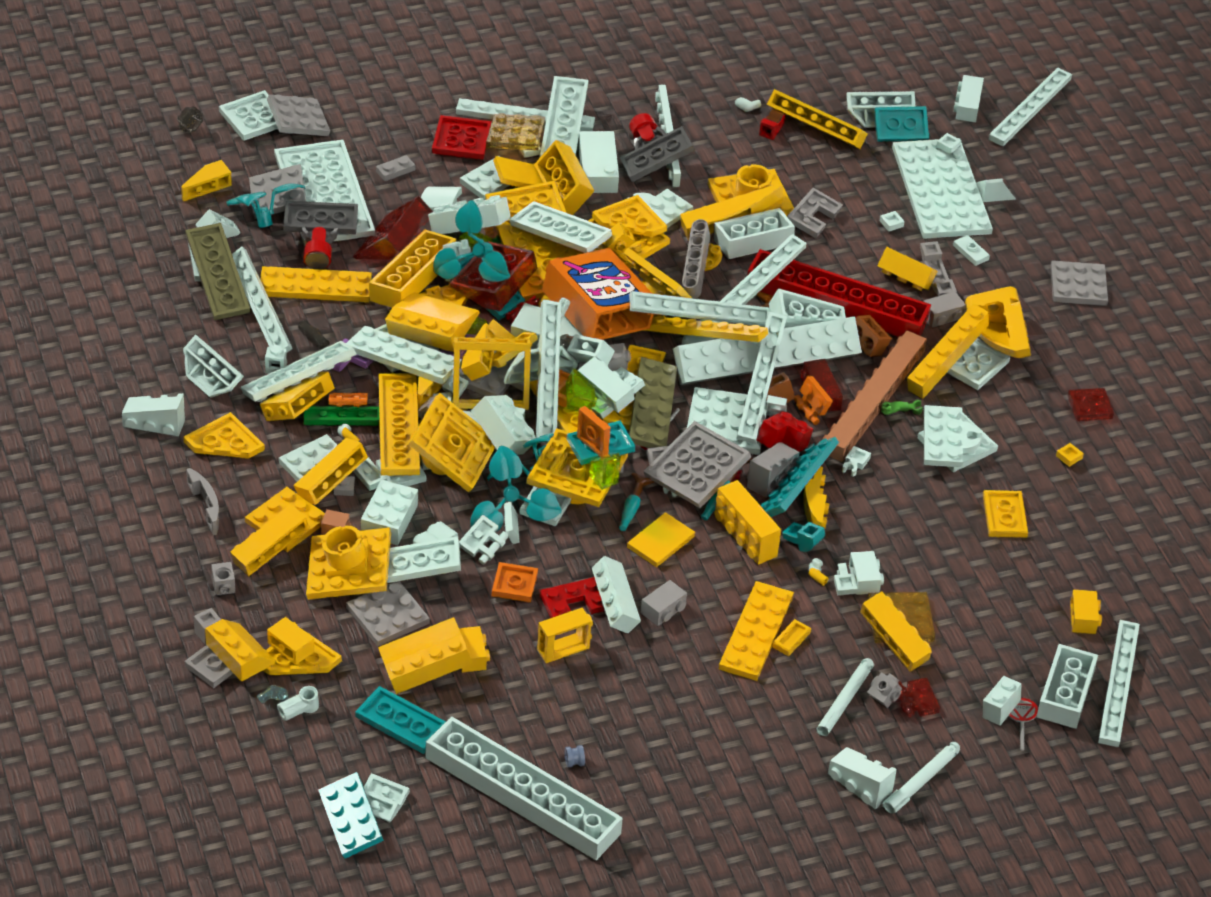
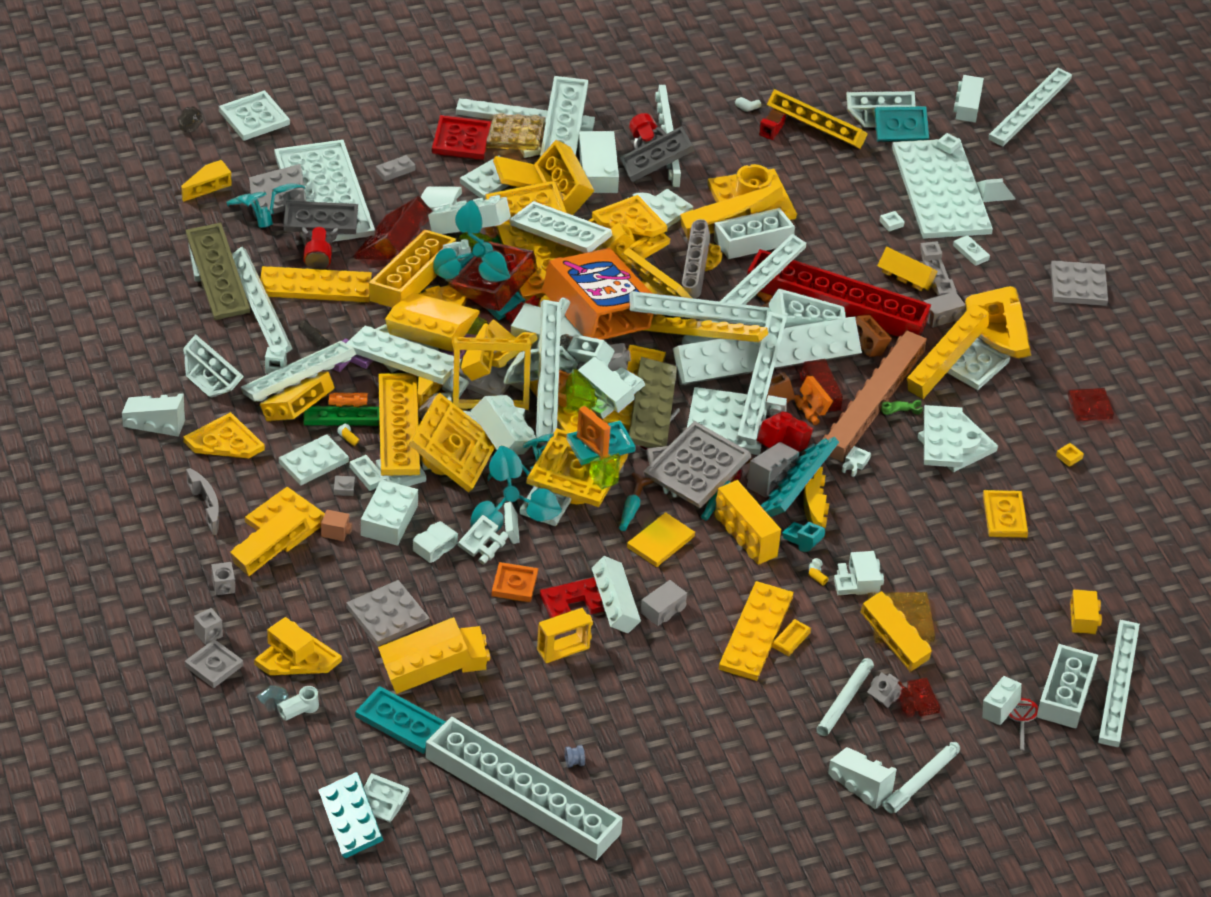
light aqua slope [196,209,241,238] -> none
yellow slope [205,619,275,682] -> none
light grey plate [267,94,330,136] -> none
yellow brick [293,438,368,505] -> none
yellow piece [306,526,391,600] -> none
light aqua plate [387,537,461,583] -> none
light grey plate [787,188,843,238] -> none

